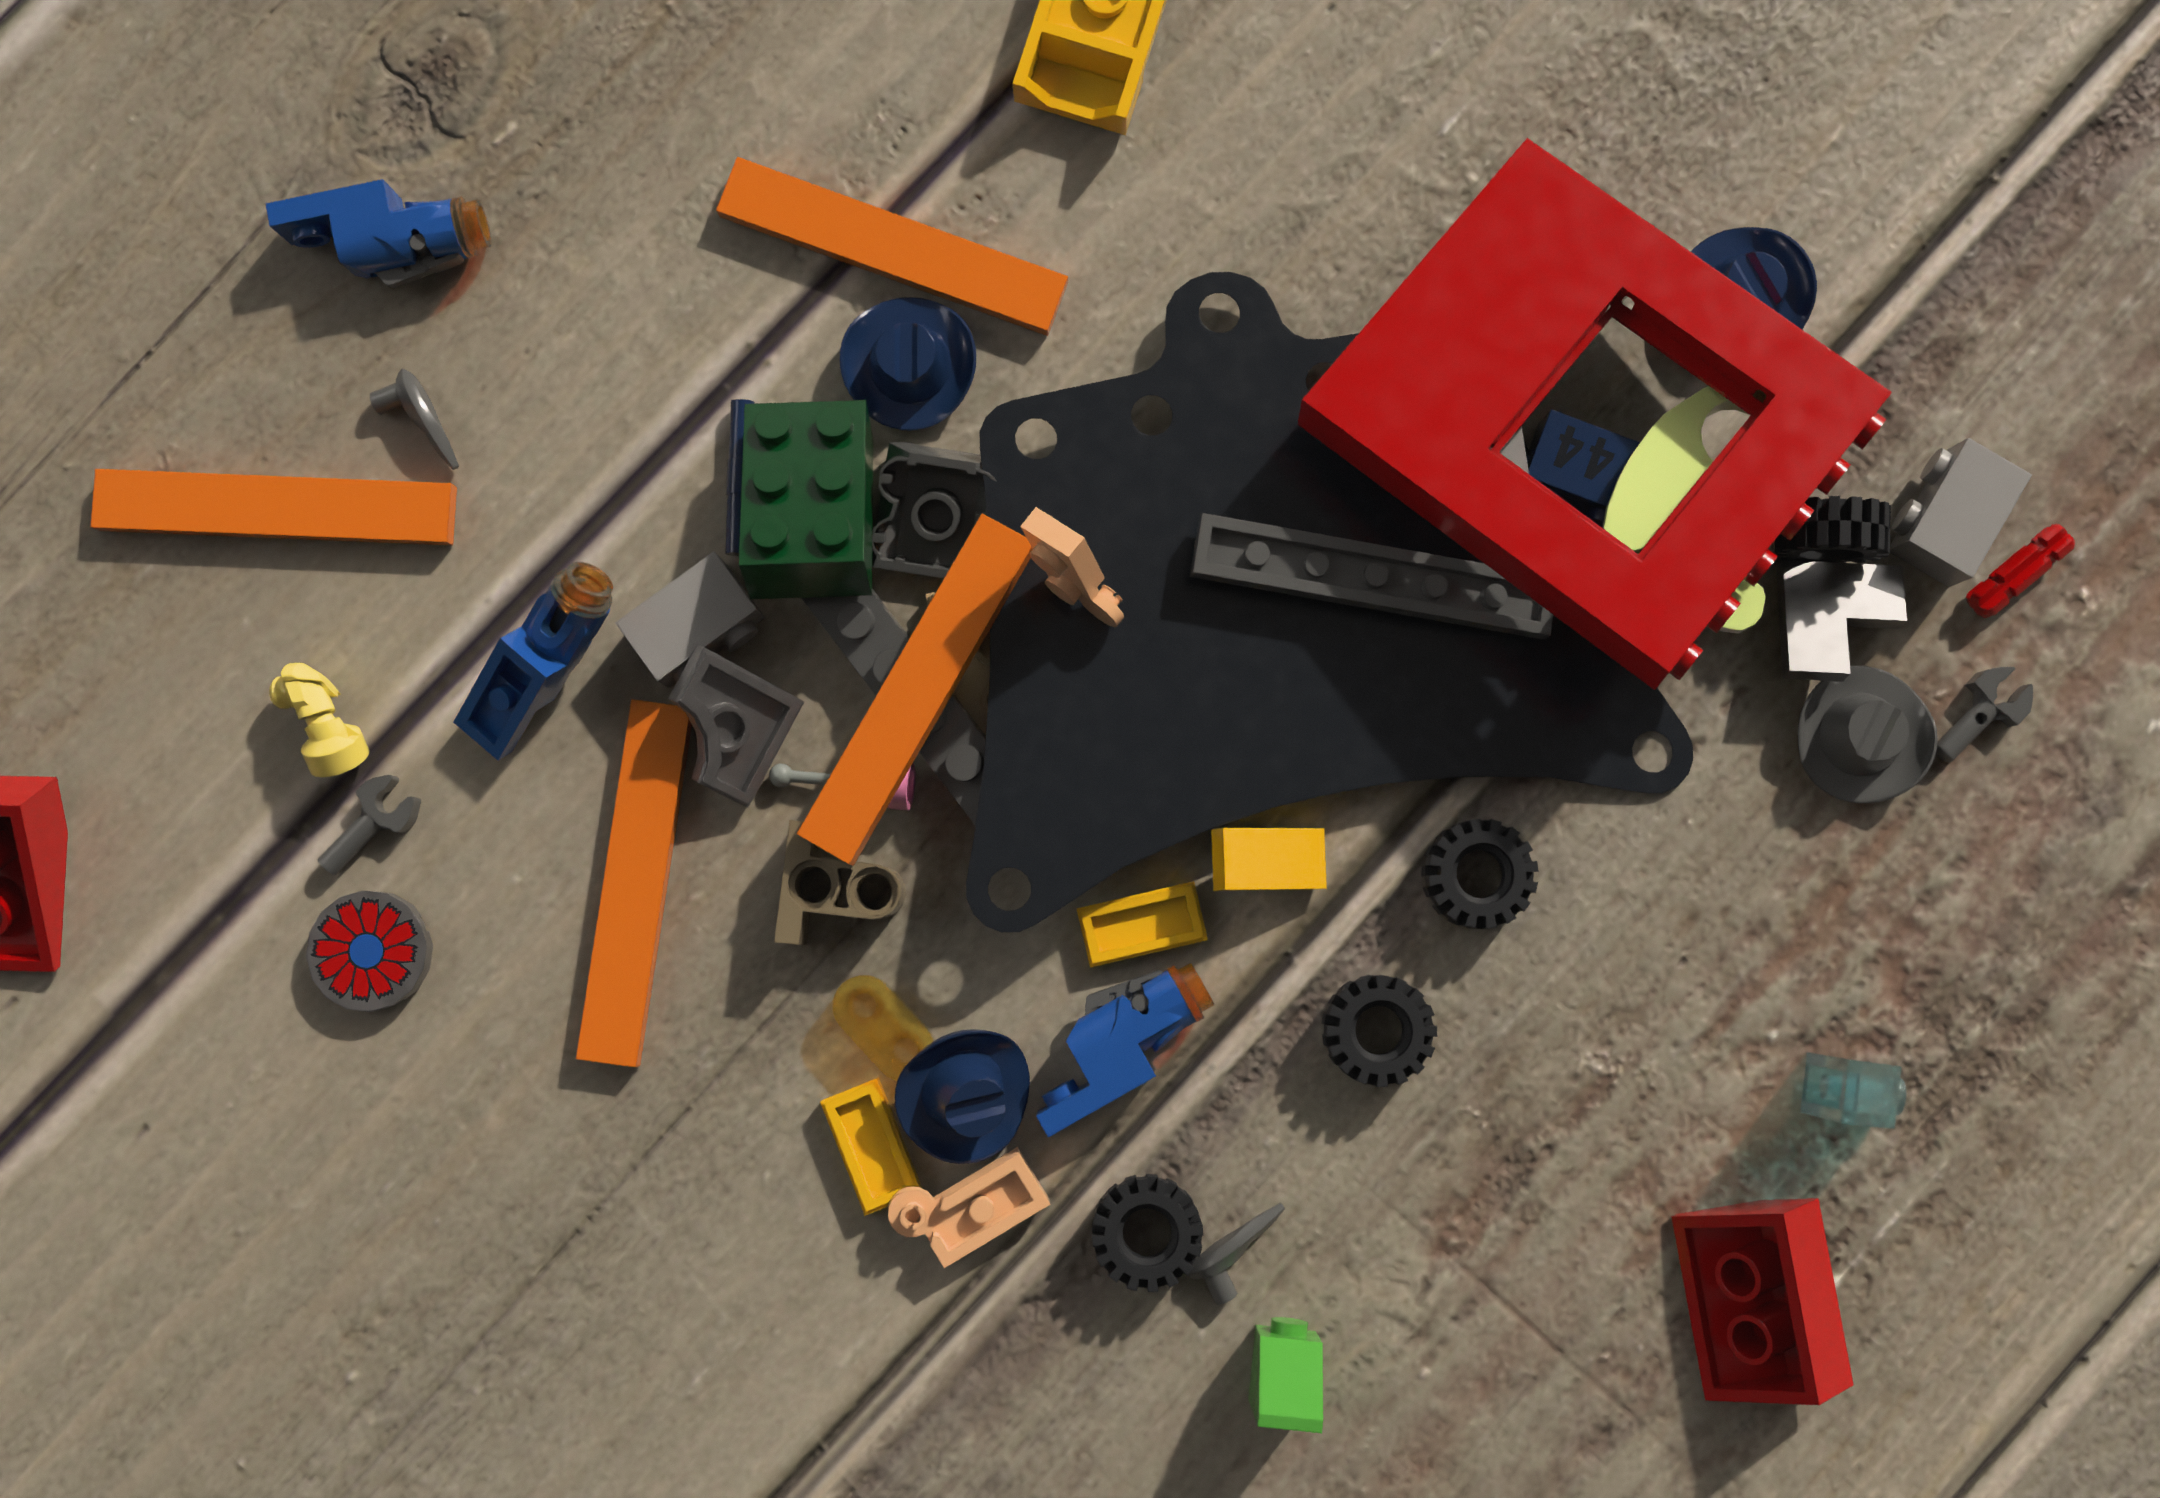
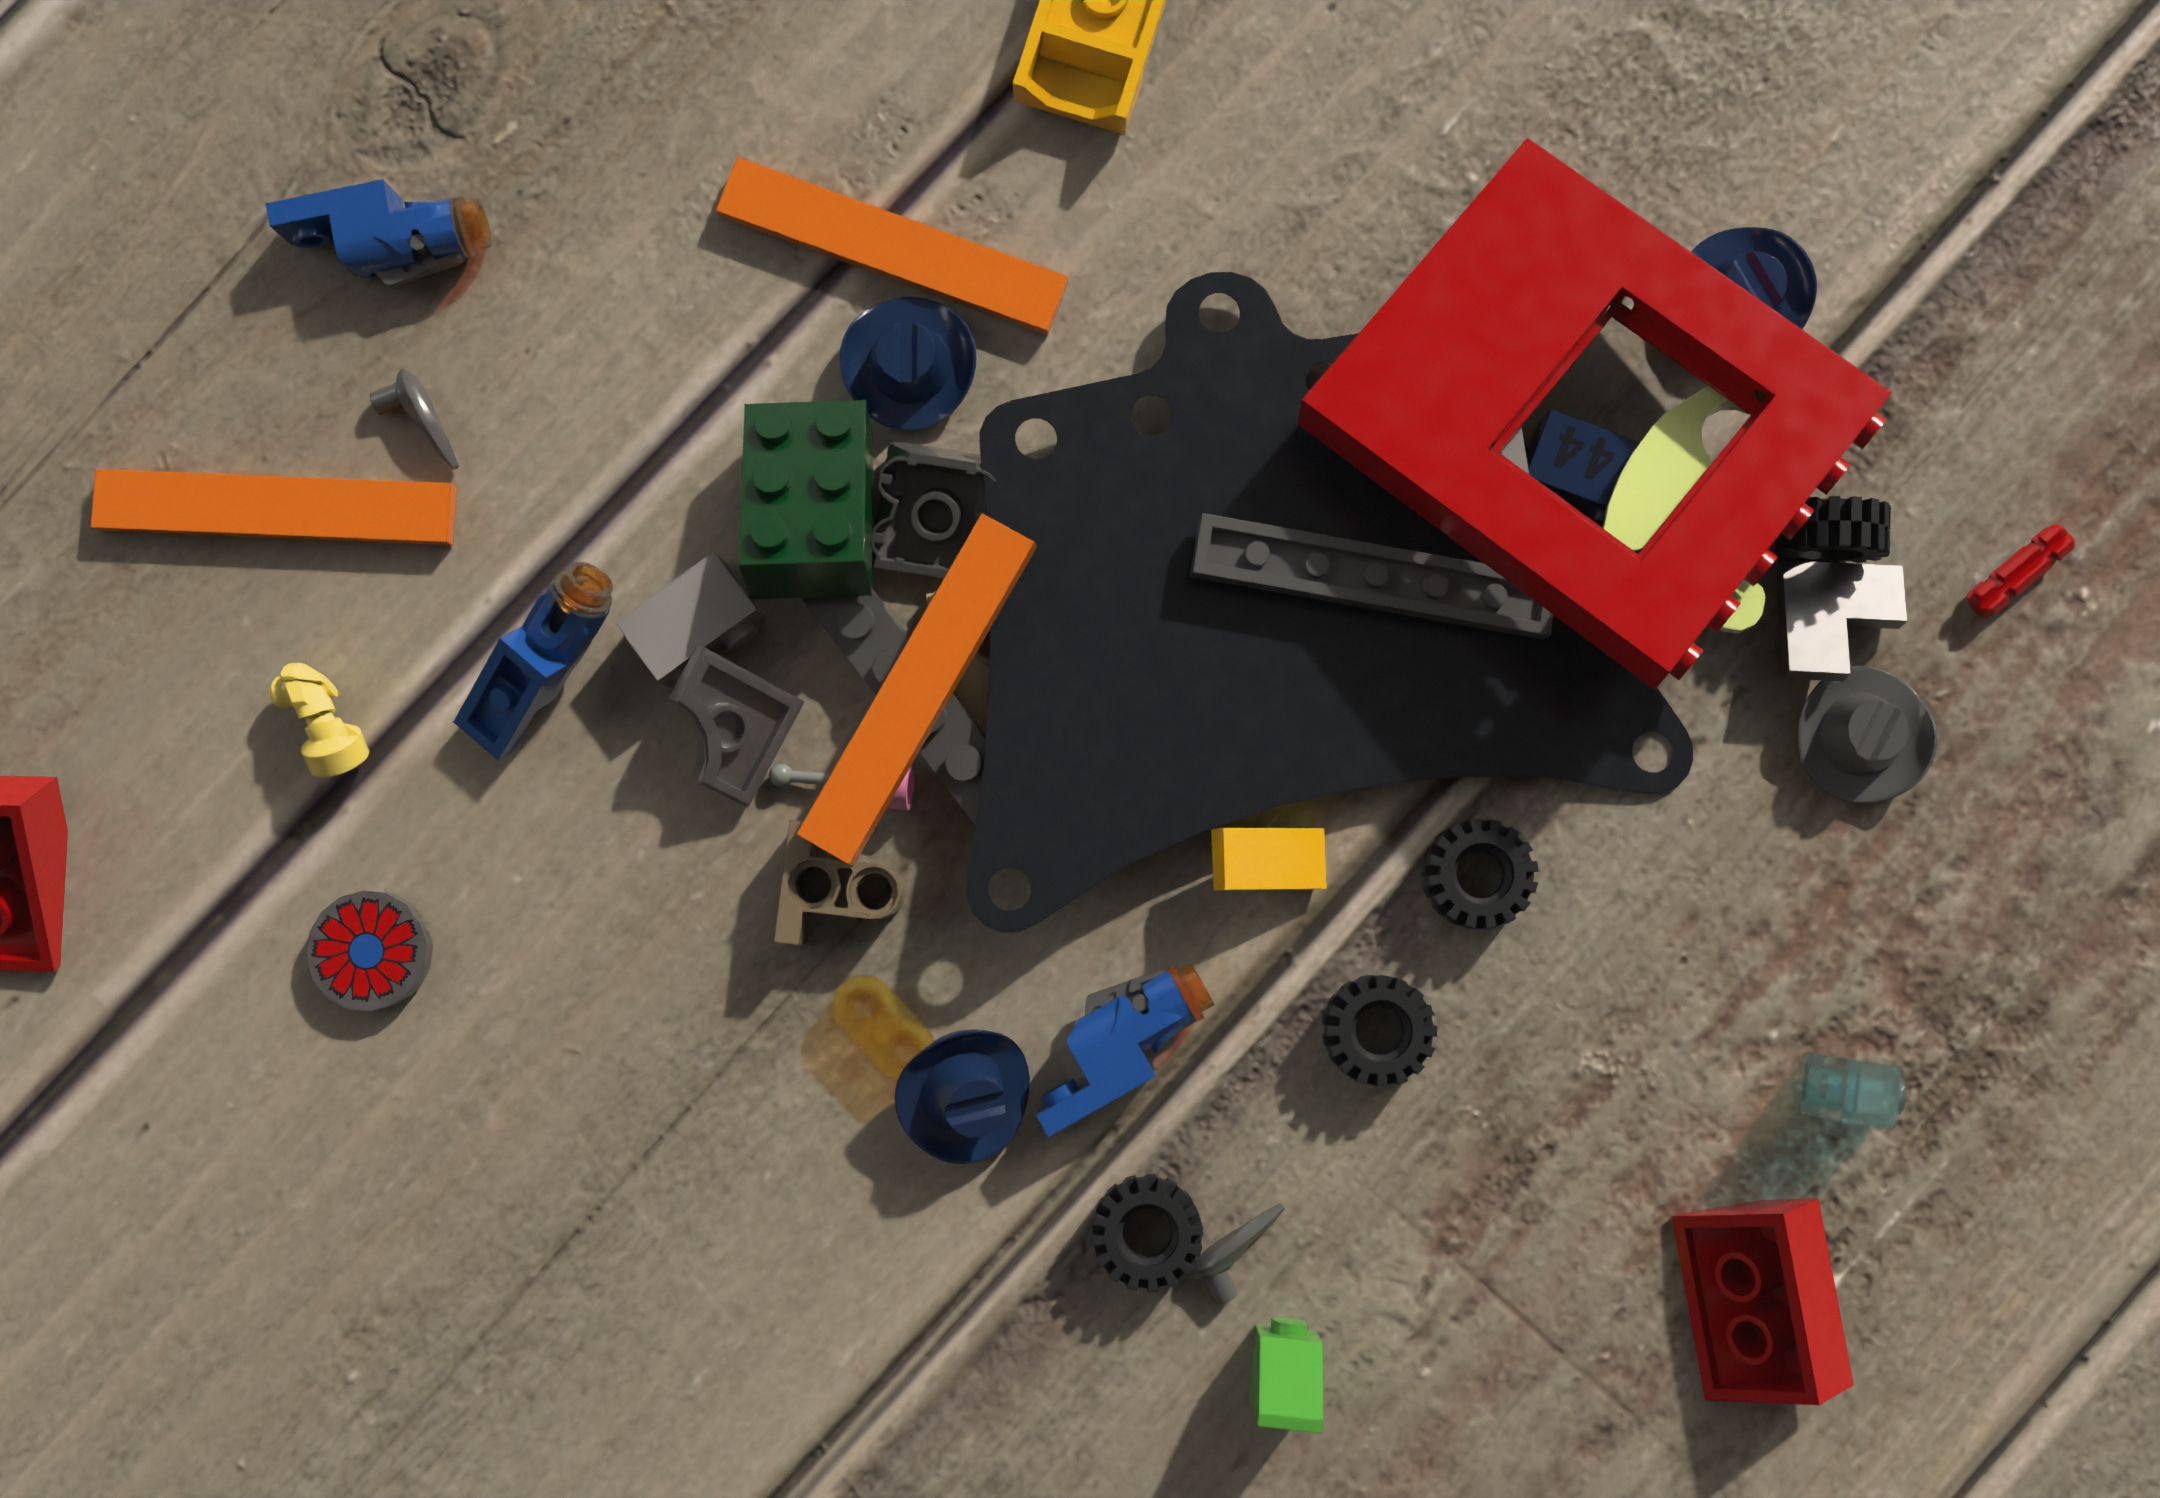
dark grey bar [317,775,421,875] -> none
orange tile [576,699,692,1067] -> none
dark blue piece [725,399,755,556] -> none
yellow tile [820,1077,922,1216] -> none
light nougat hinge [888,1147,1050,1268] -> none
light nougat hinge [1020,507,1124,628] -> none
yellow tile [1076,881,1208,968] -> none
light grey brick [1890,438,2032,587] -> none
dark grey bar [1935,667,2033,763] -> none

